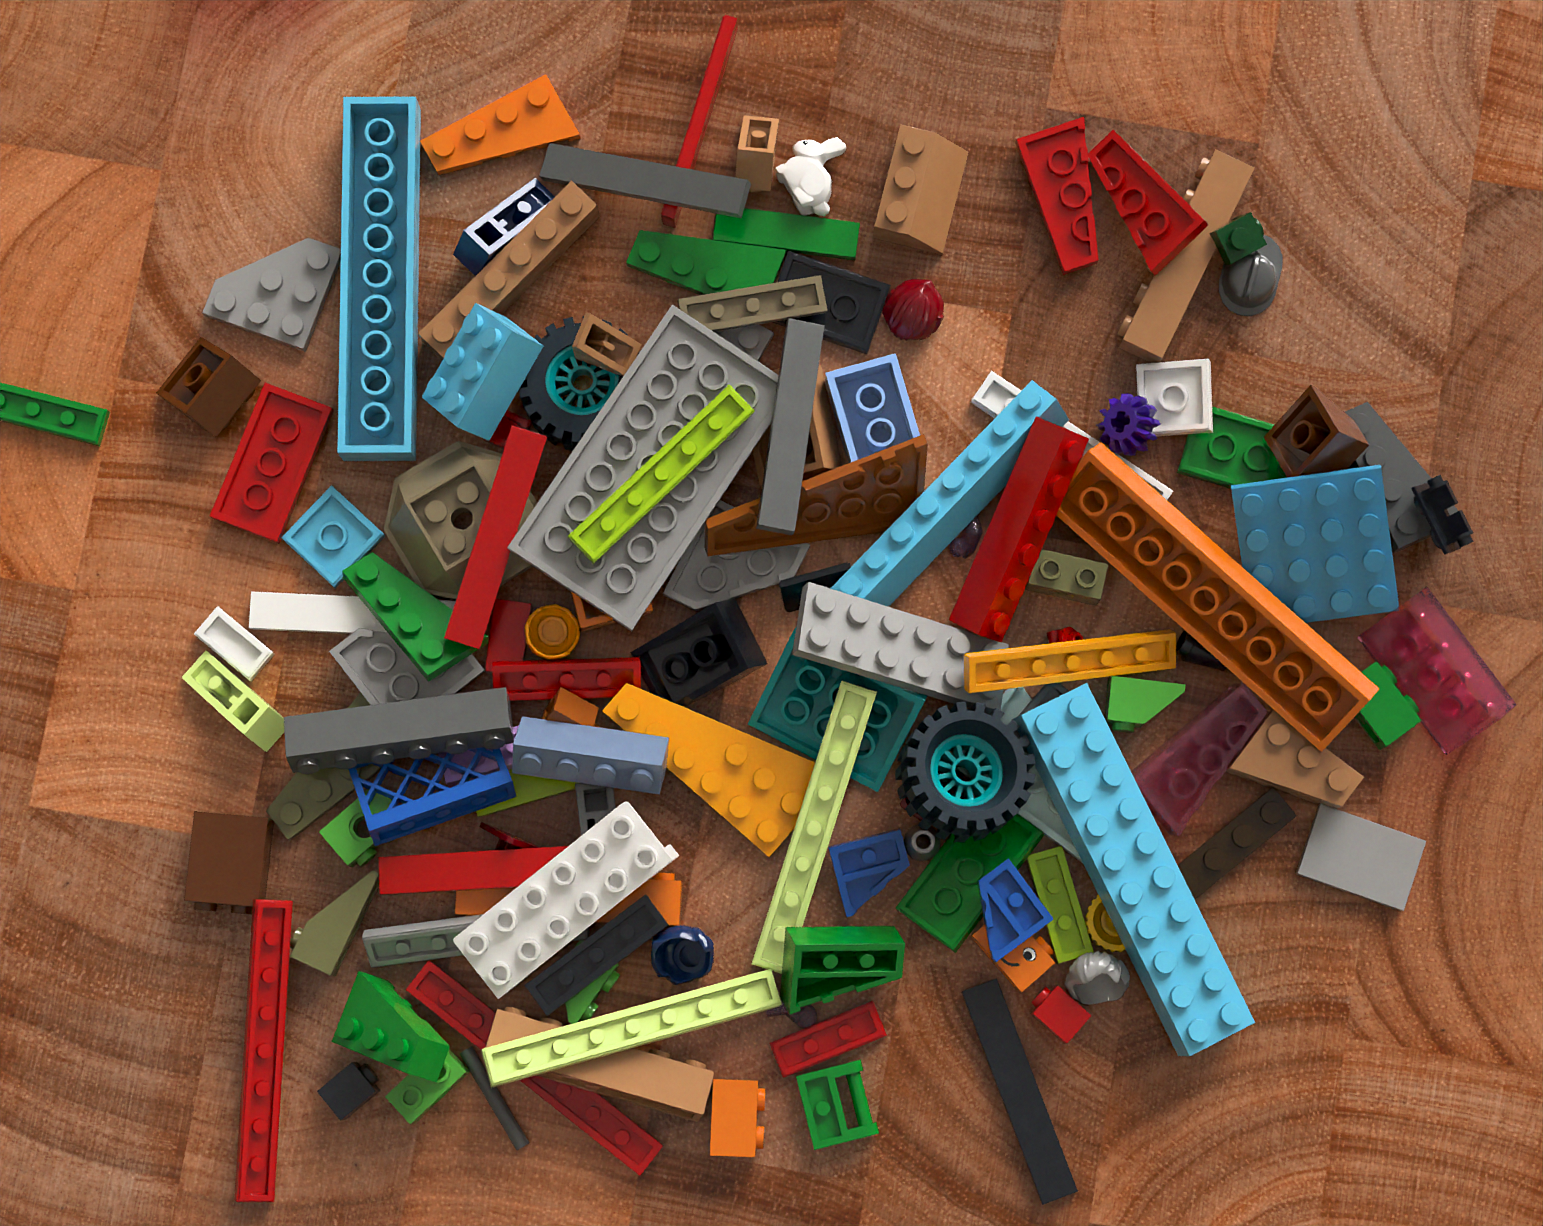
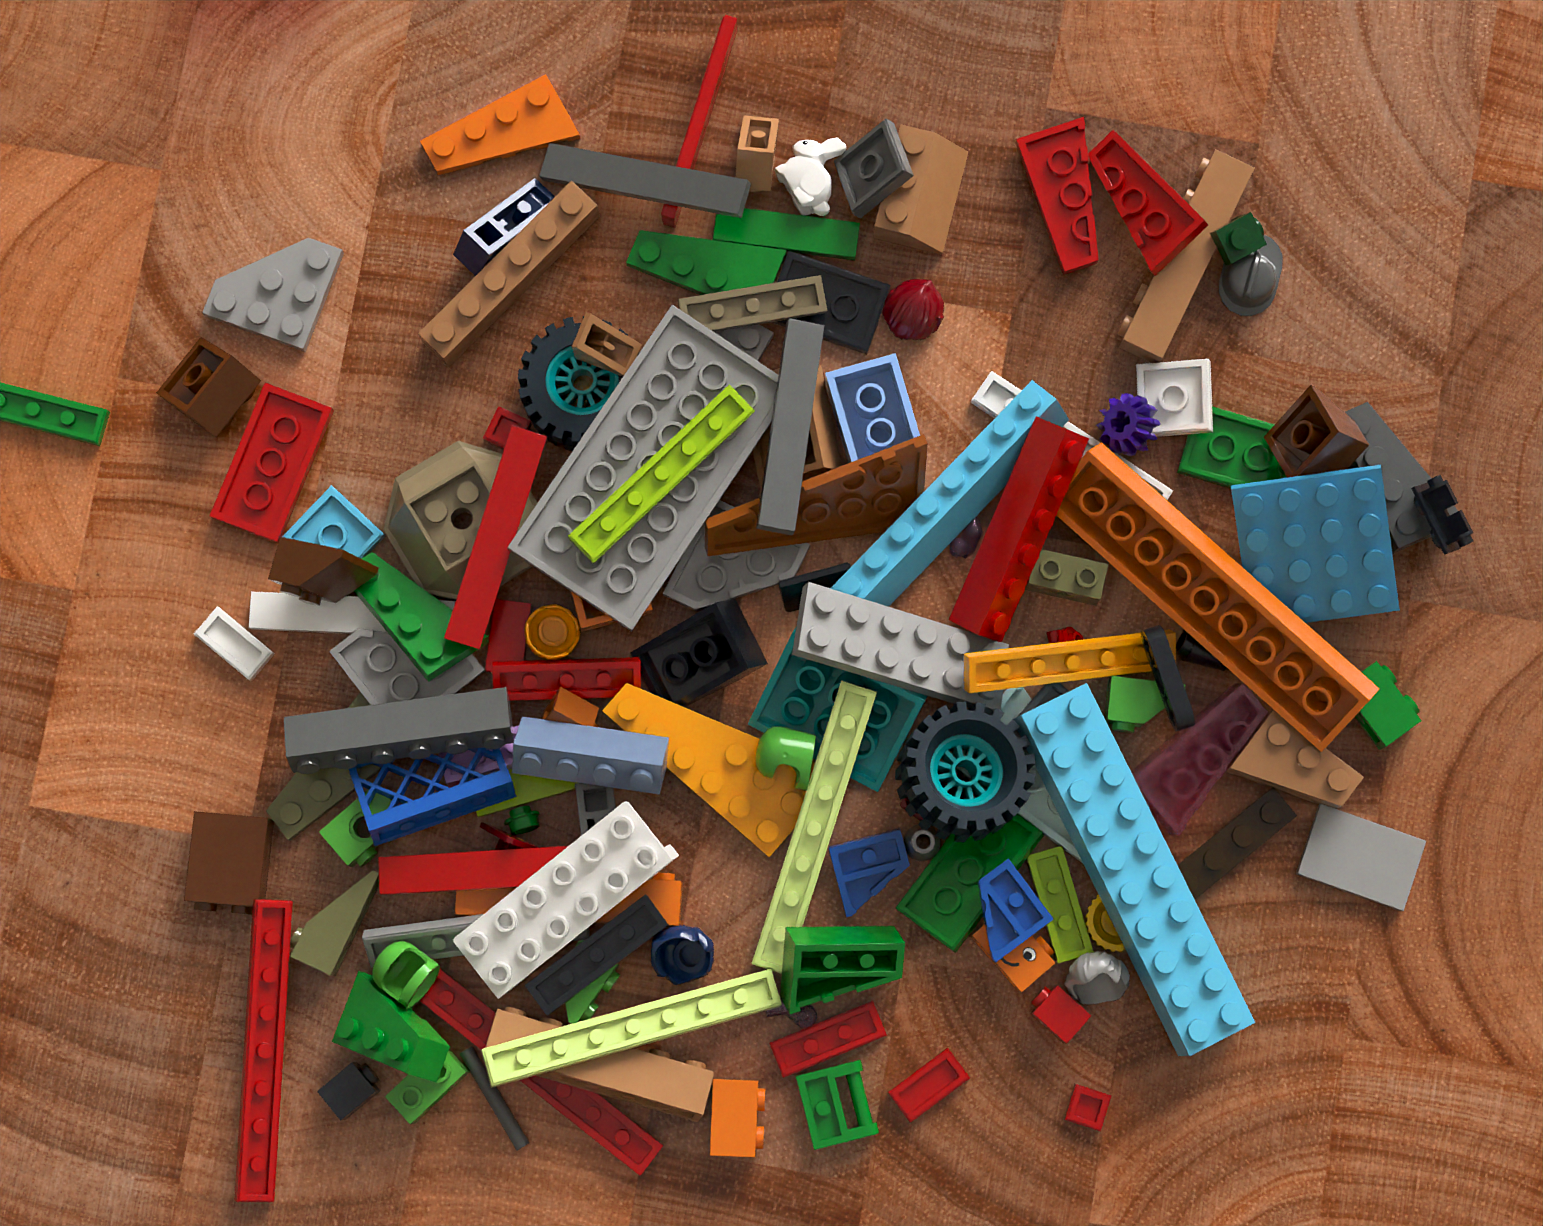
yellowish green slope [182,650,284,752] -> none
medium azure brick [337,97,421,461] -> none
medium azure brick [422,303,544,441] -> none
black tile [961,978,1078,1205] -> none
clear pink slope [1357,587,1517,755] -> none
none -> reddish brown slope [268,536,379,606]
none -> bright green helmet [372,941,440,1009]
none -> green plate [504,806,540,835]
none -> bright green helmet [755,726,816,791]
none -> dark grey tile [834,118,914,218]
none -> red tile [888,1048,970,1123]
none -> red tile [1064,1084,1112,1132]
none -> black beam [1141,625,1195,732]

